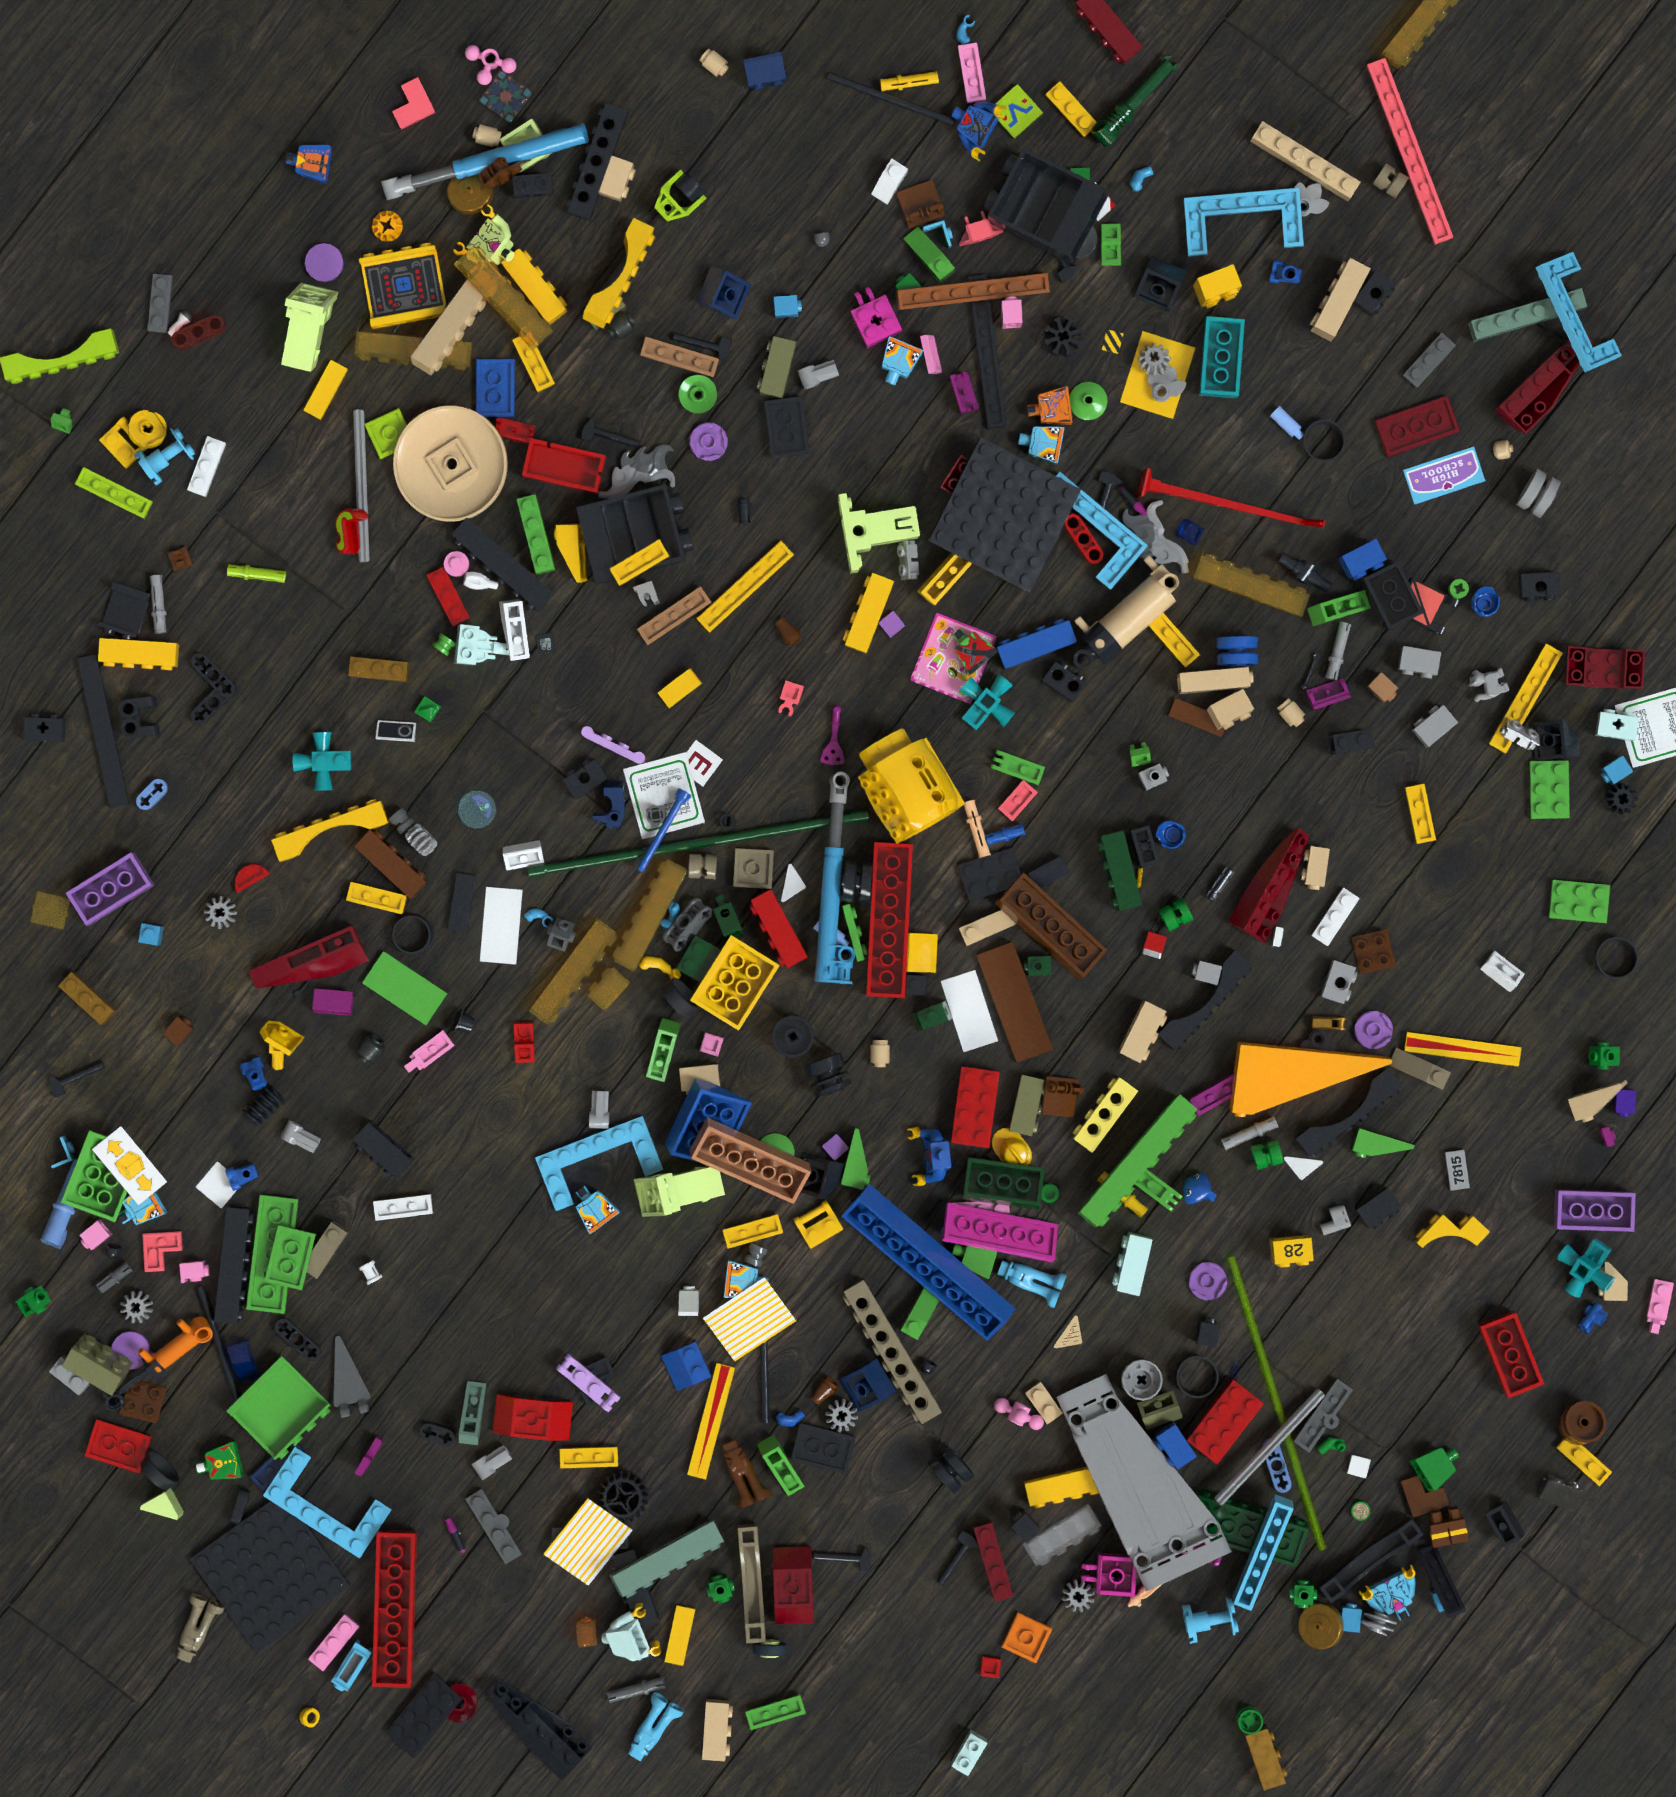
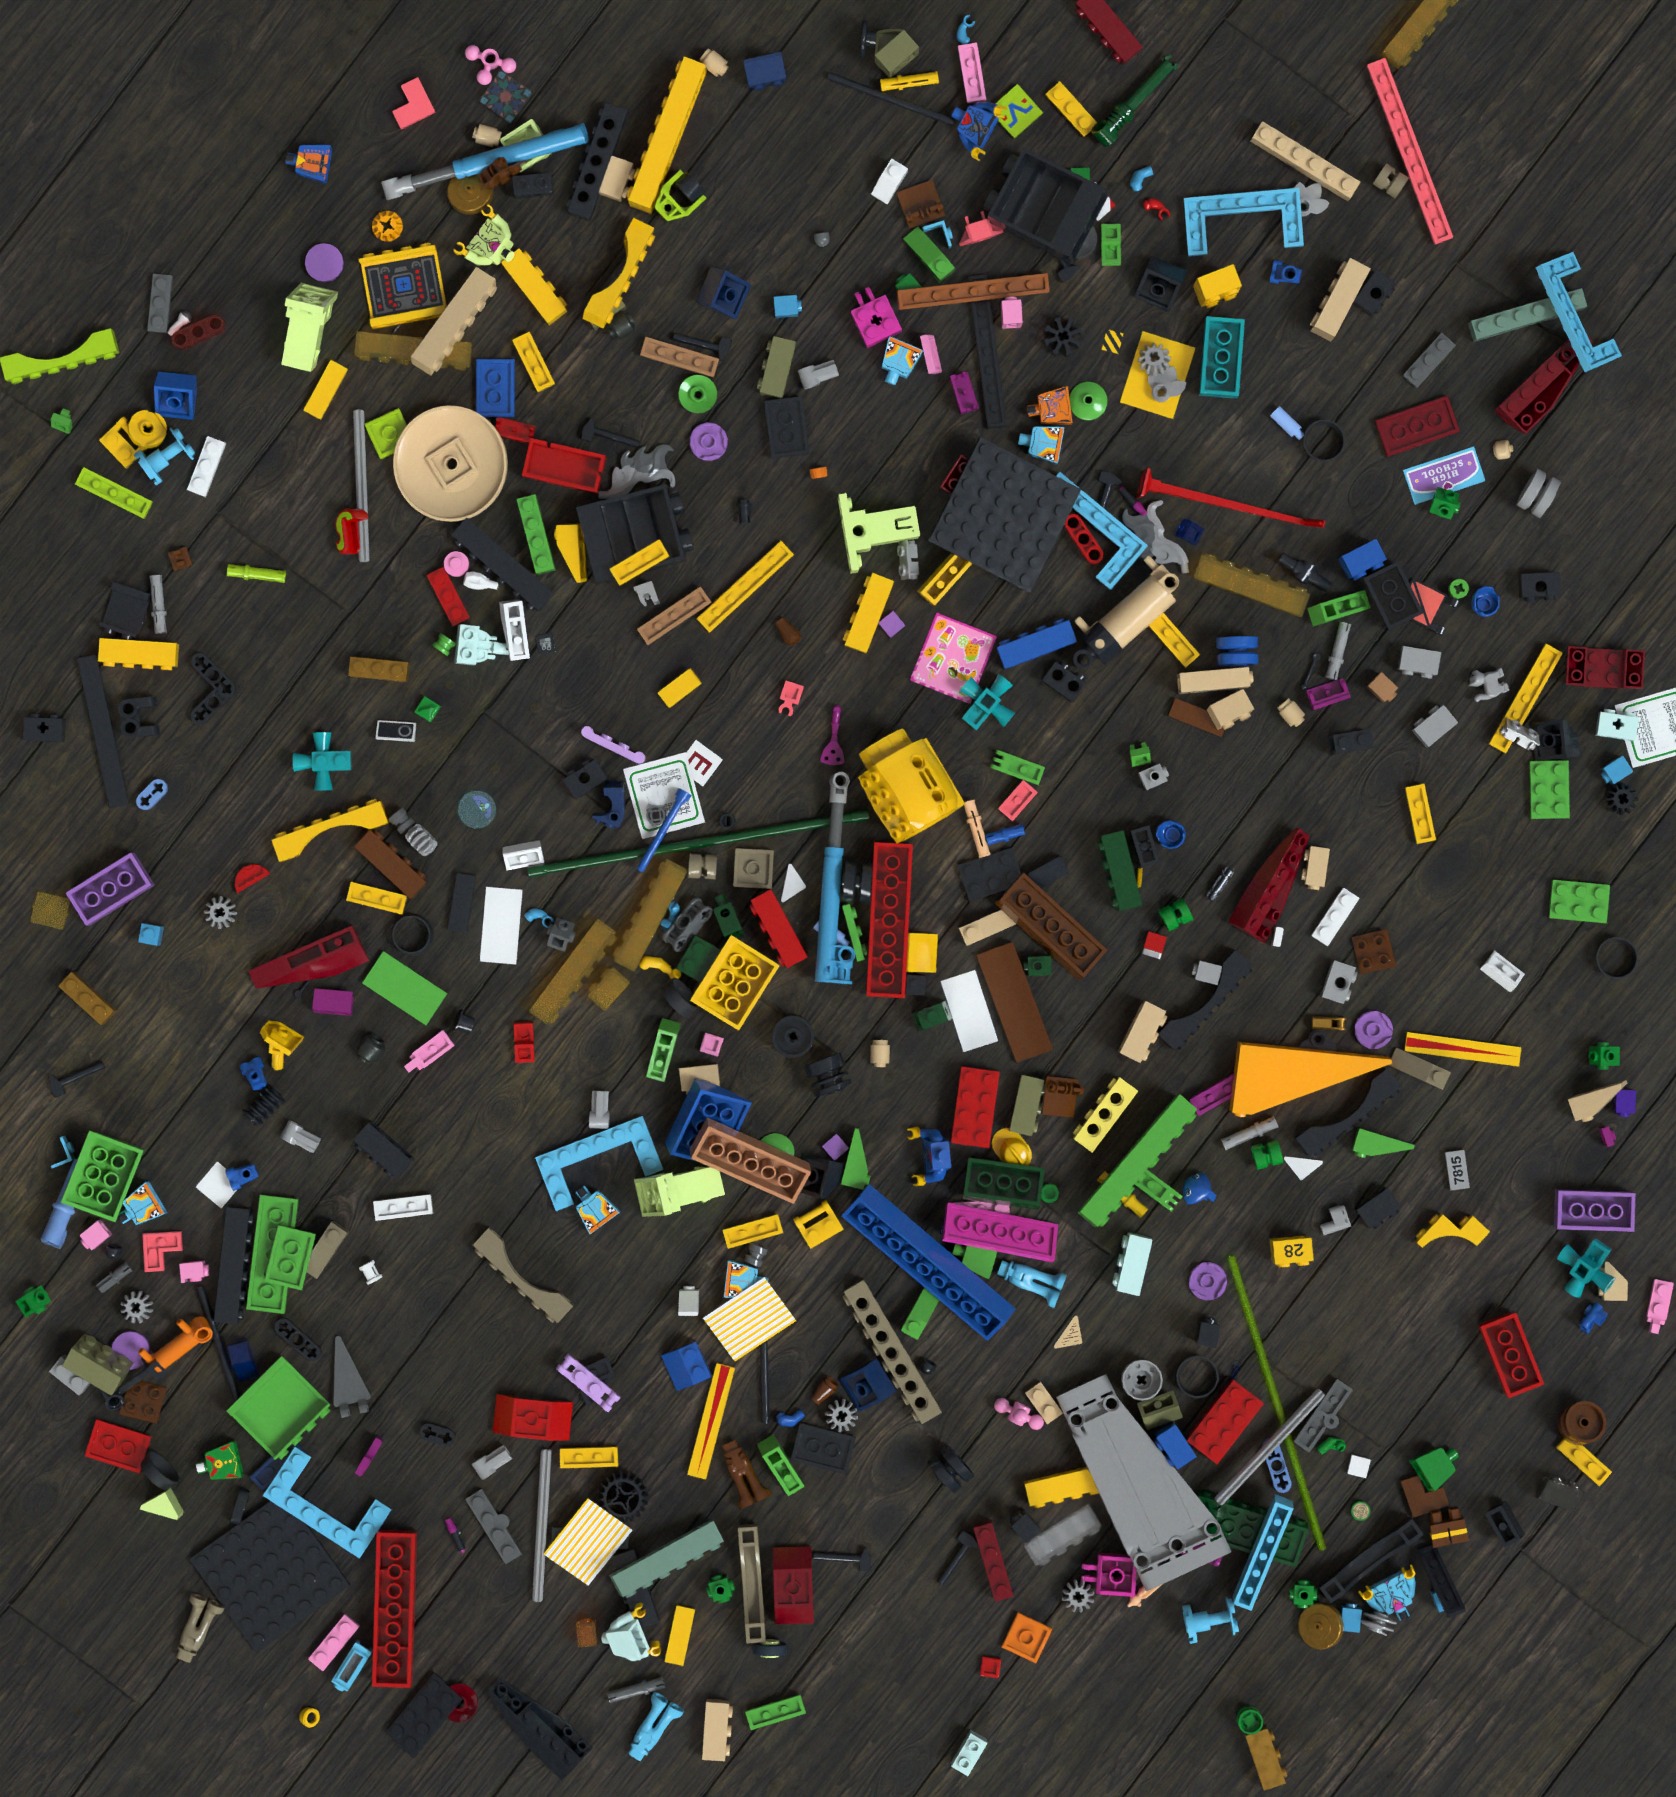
white sticker [92,1126,167,1205] -> none
reddish brown brick [163,1016,195,1046] -> none
clear yellow brick [454,245,553,350] -> none
sand green slope [459,1381,486,1445] -> none
torso [952,628,998,676] -> none
none -> blue slope [154,372,197,420]
none -> dark tan arch [473,1227,574,1323]
none -> light grey axle [532,1449,551,1602]
none -> yellow brick [627,57,707,214]
none -> orange axle [810,467,828,479]
none -> olive piece [860,19,919,78]
none -> red arm [1143,198,1170,221]
none -> green brick [1429,487,1461,519]

